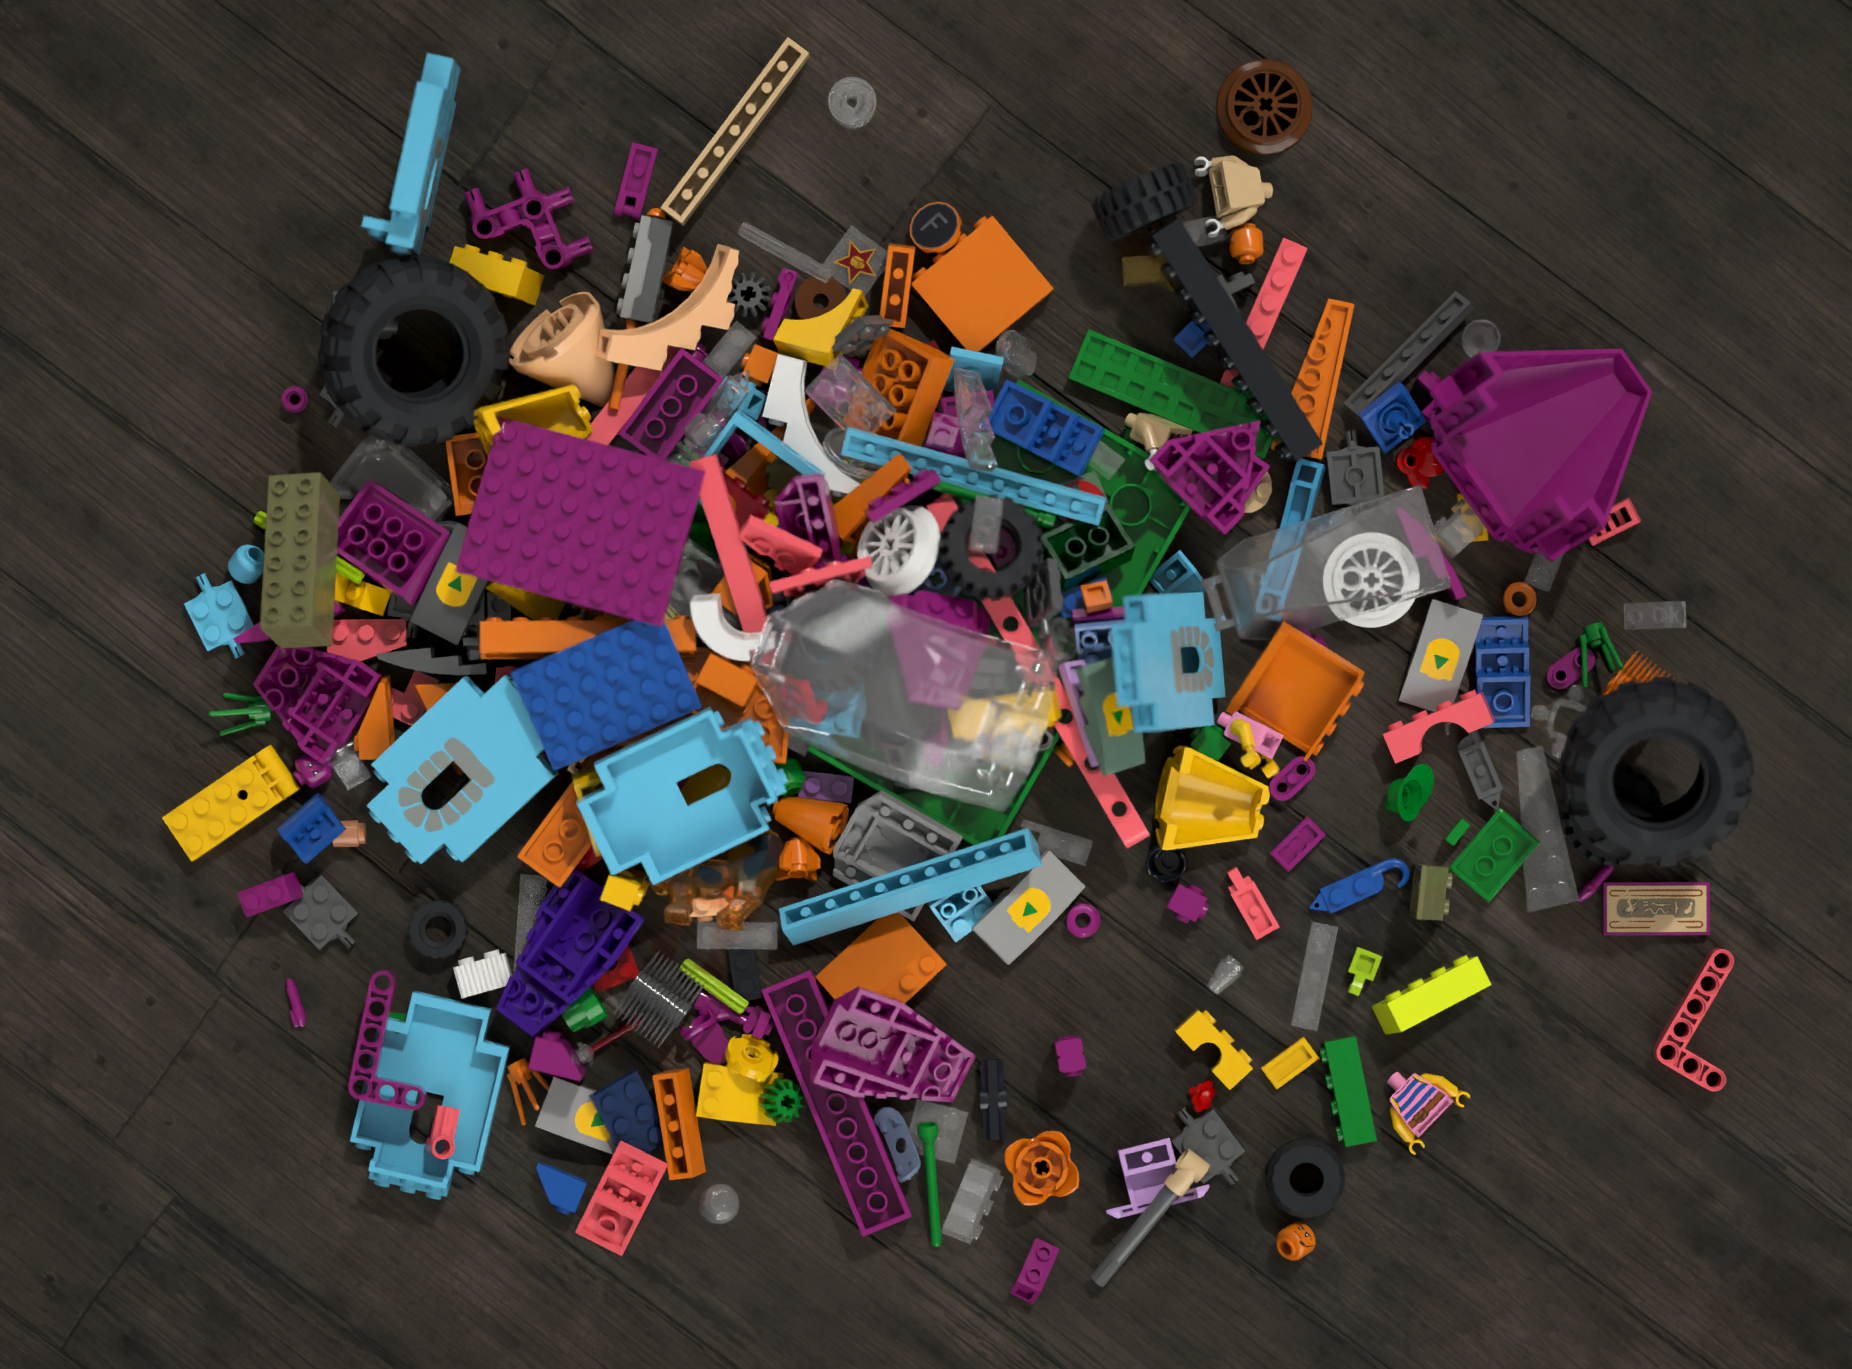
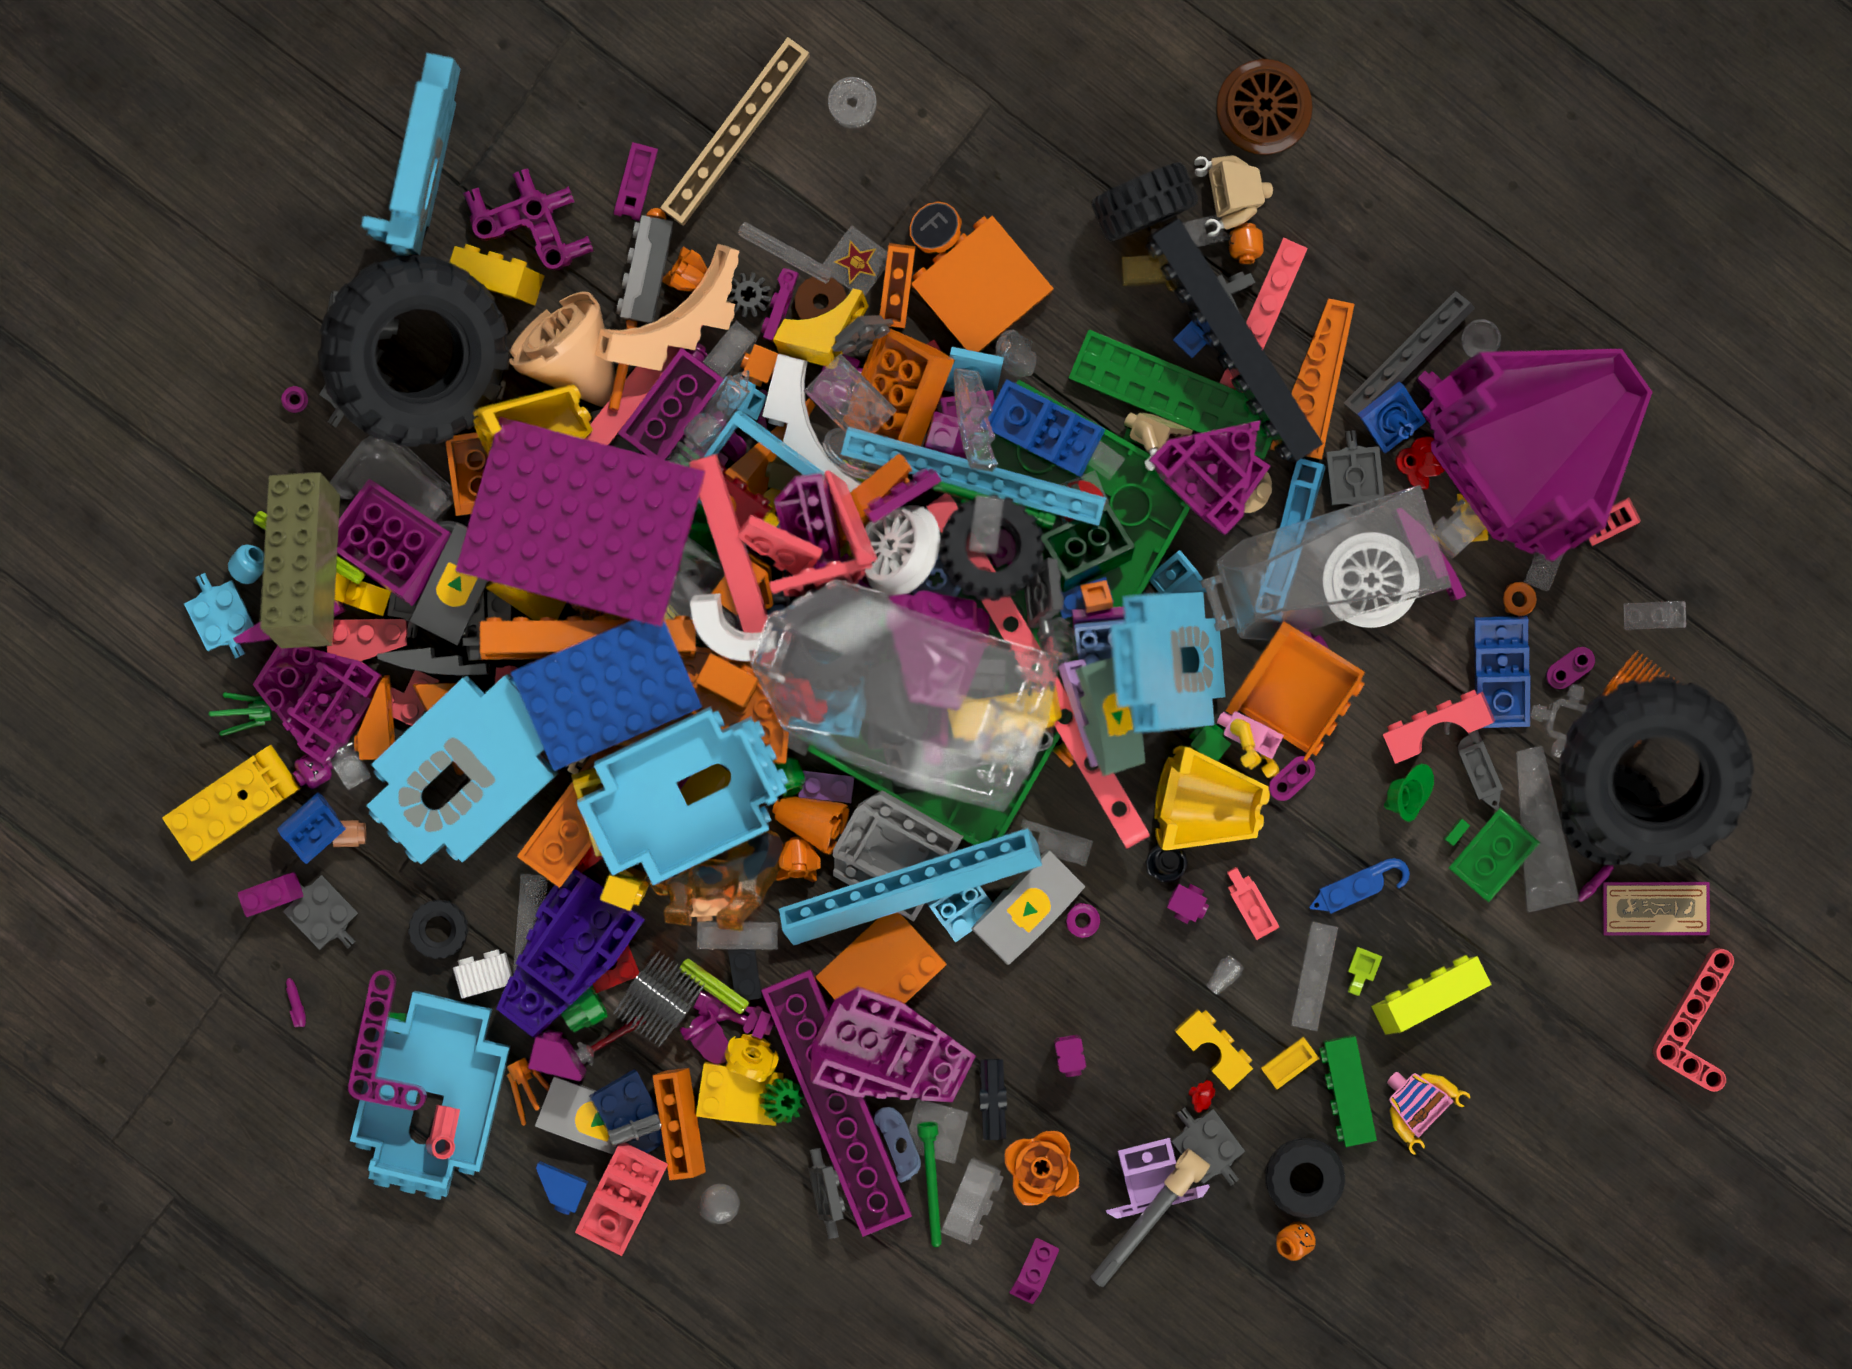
magenta plate [1270,816,1326,872] -> none
light grey slope [1398,599,1483,712] -> none
olive slope [1409,863,1453,920] -> none
green plant [1579,622,1624,689] -> none
none -> dark grey axle [608,1114,662,1147]
none -> dark grey plate [808,1148,845,1239]
none -> coral slope [824,470,877,566]

